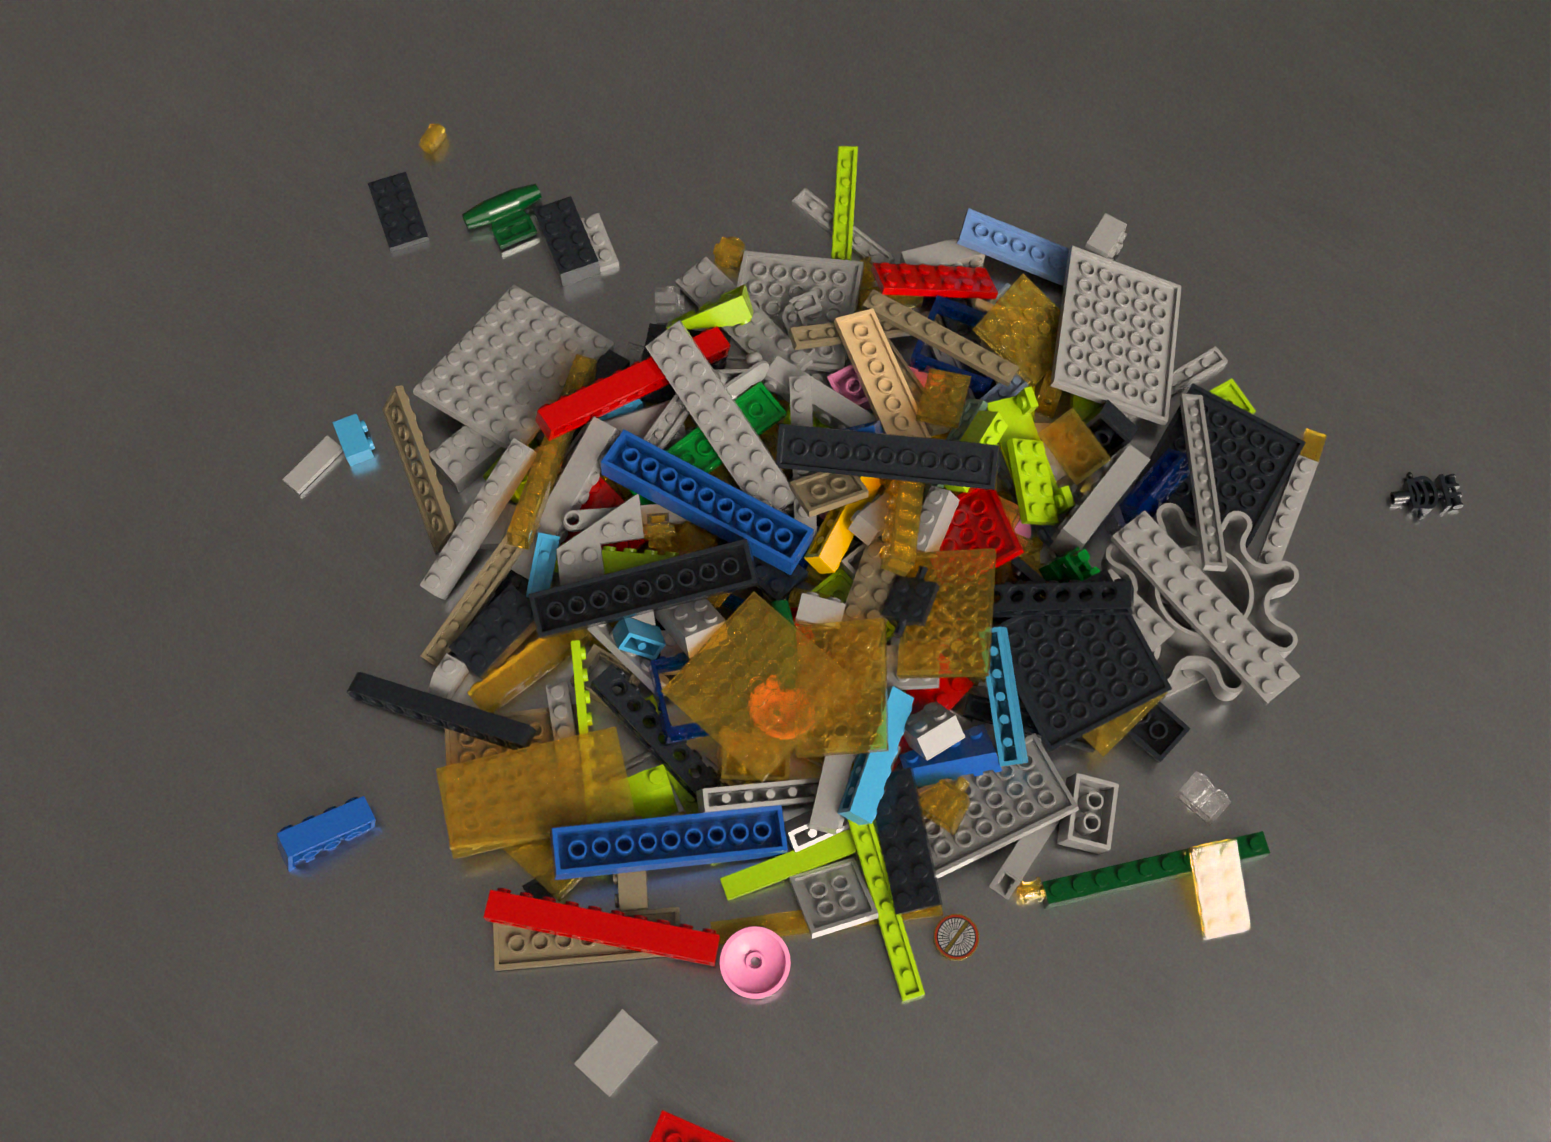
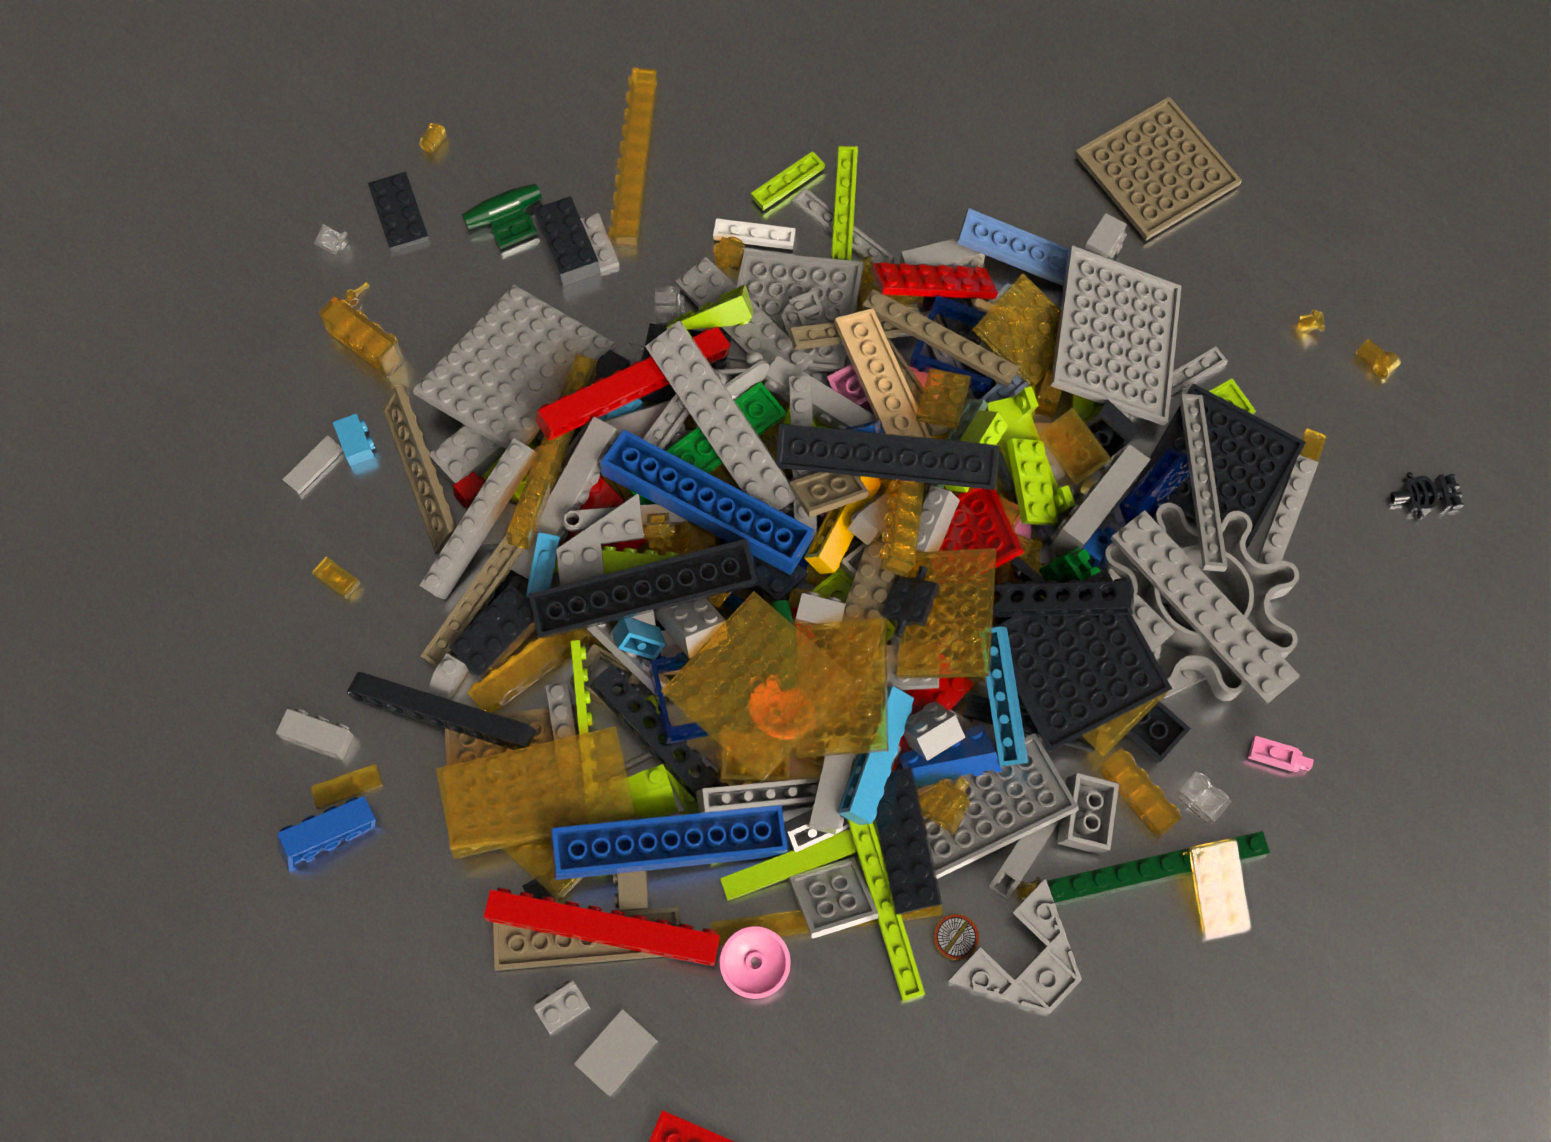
none -> light grey brick [276,708,354,761]
none -> clear yellow tile [310,764,383,809]
none -> clear yellow plate [312,557,361,600]
none -> clear bracket [313,224,348,255]
none -> clear yellow brick [318,296,405,378]
none -> clear yellow hand [345,282,369,307]
none -> red brick [453,471,486,510]
none -> light grey bracket [533,981,590,1034]
none -> clear yellow brick [609,68,657,249]
none -> white plate [713,218,796,250]
none -> lime plate [751,151,825,211]
none -> light grey wing [948,878,1082,1014]
none -> dark tan plate [1074,97,1242,240]
none -> blue torso [1082,527,1116,568]
none -> clear yellow brick [1097,748,1183,839]
none -> bright pink hinge [1248,736,1314,772]
none -> clear yellow brick [1298,309,1325,334]
none -> clear yellow piece [1356,339,1401,379]

